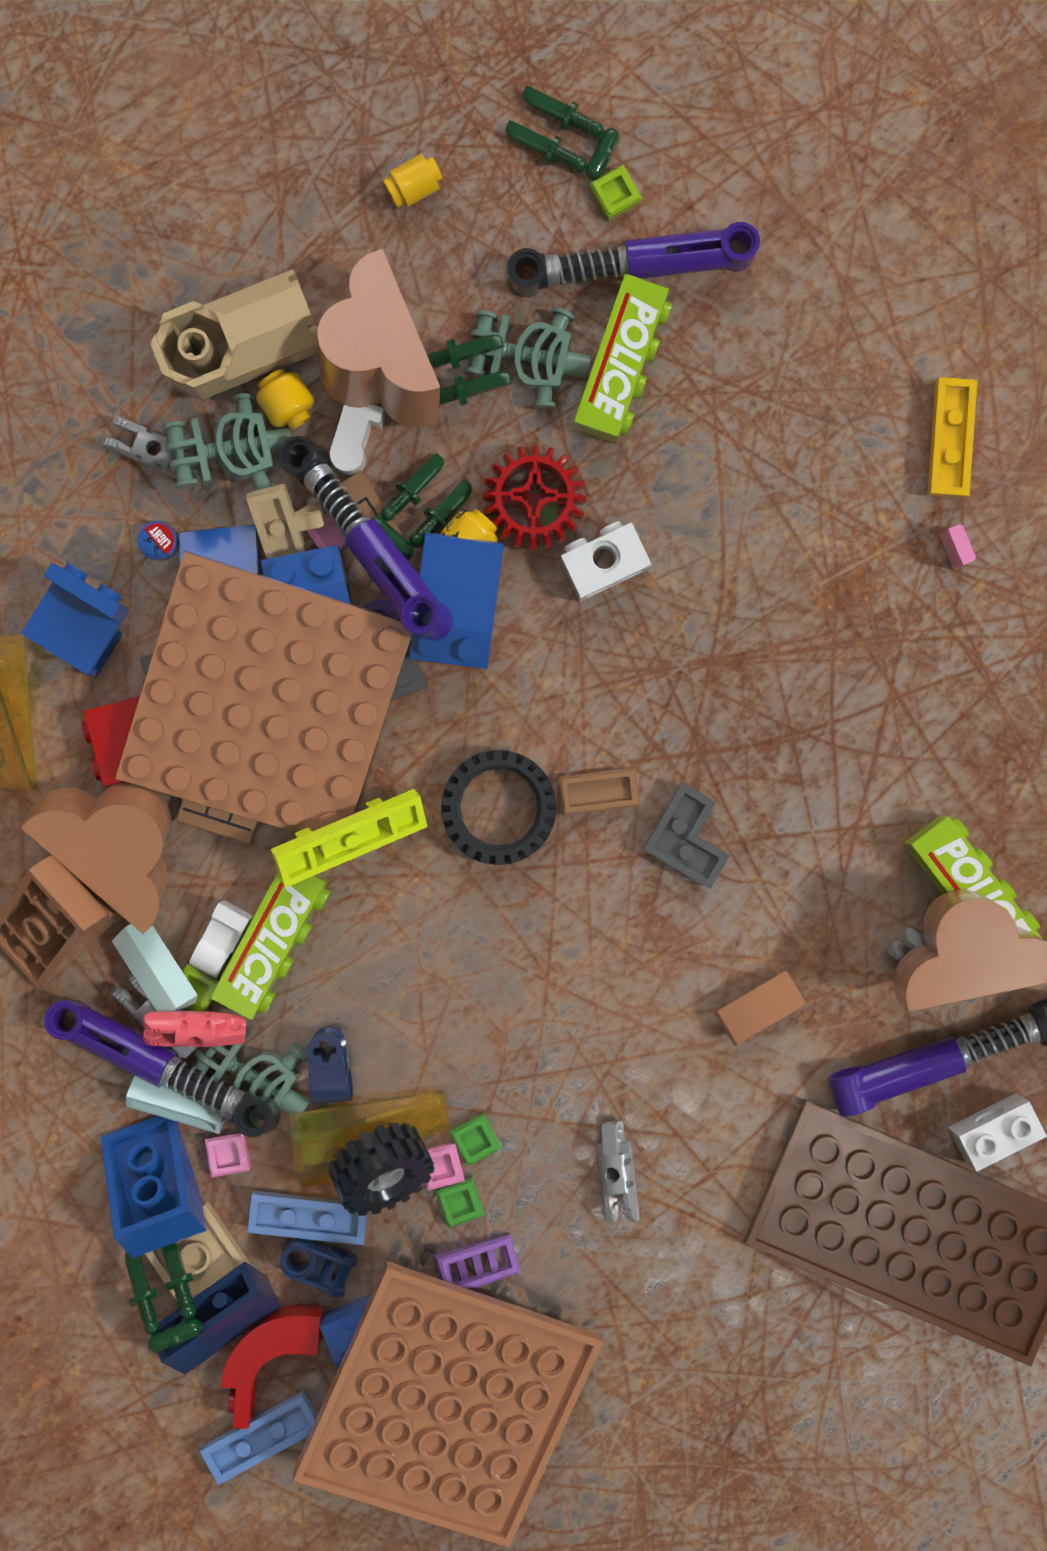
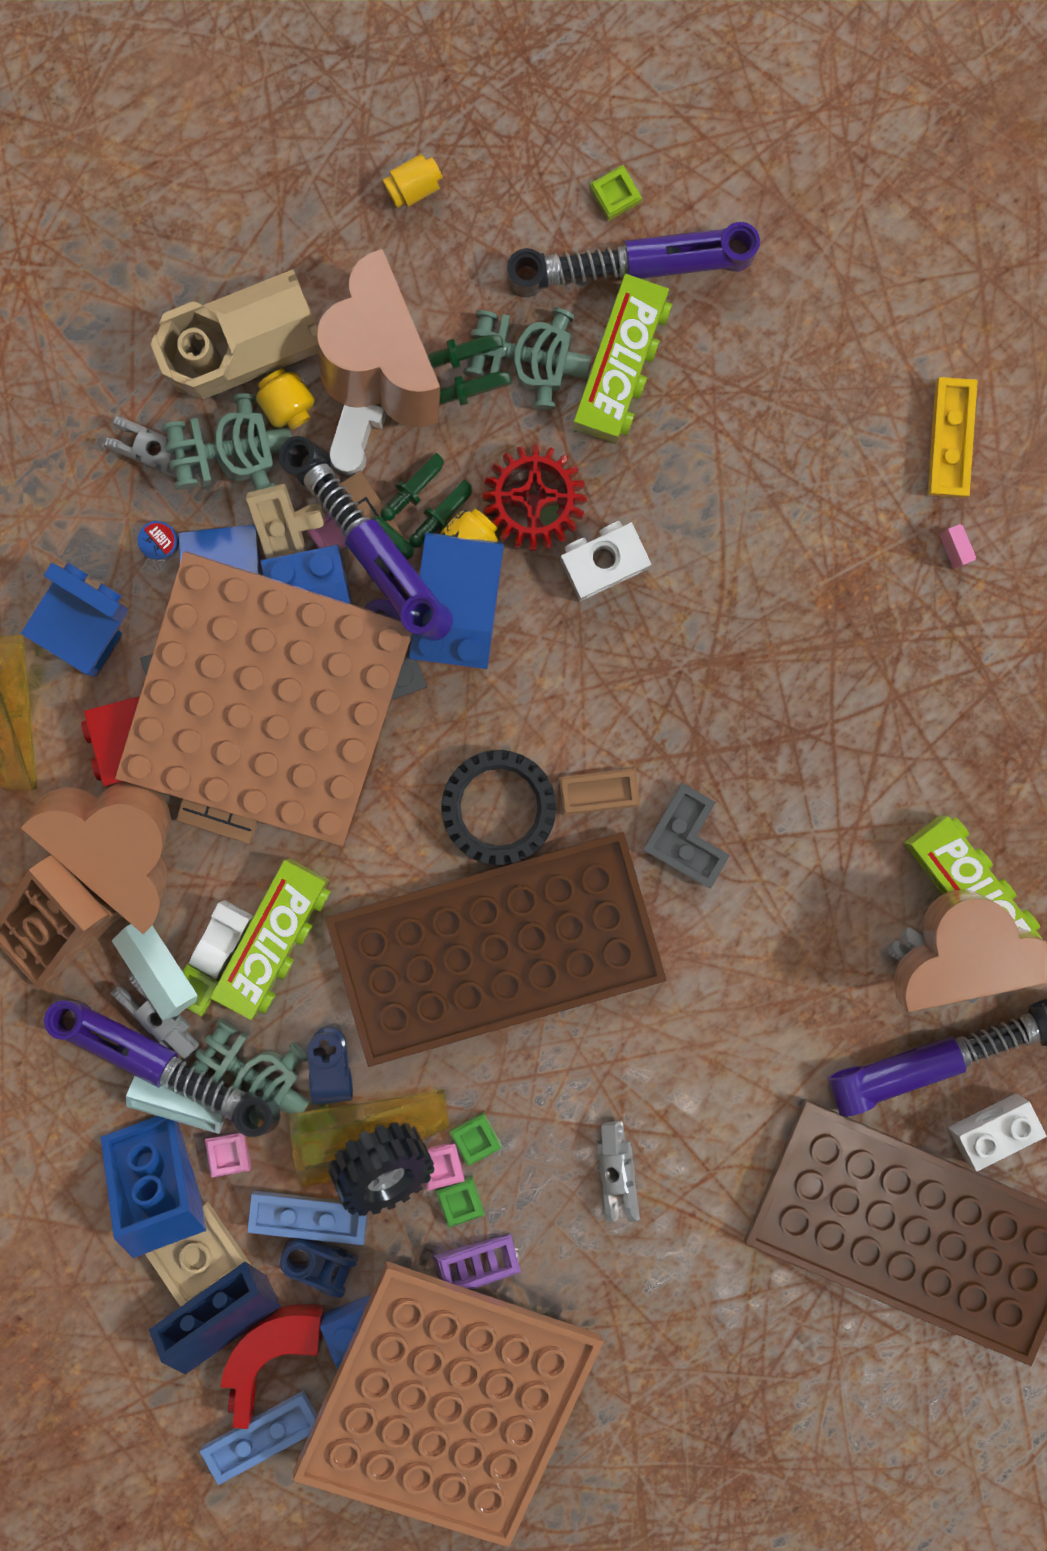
dark green piece [125,1242,202,1353] -> none
coral hinge [142,1011,246,1047] -> none
neon yellow hinge [270,789,428,888] -> none
dark green piece [505,86,619,180] -> none
nougat slope [715,971,806,1046] -> none
none -> reddish brown plate [325,831,667,1067]

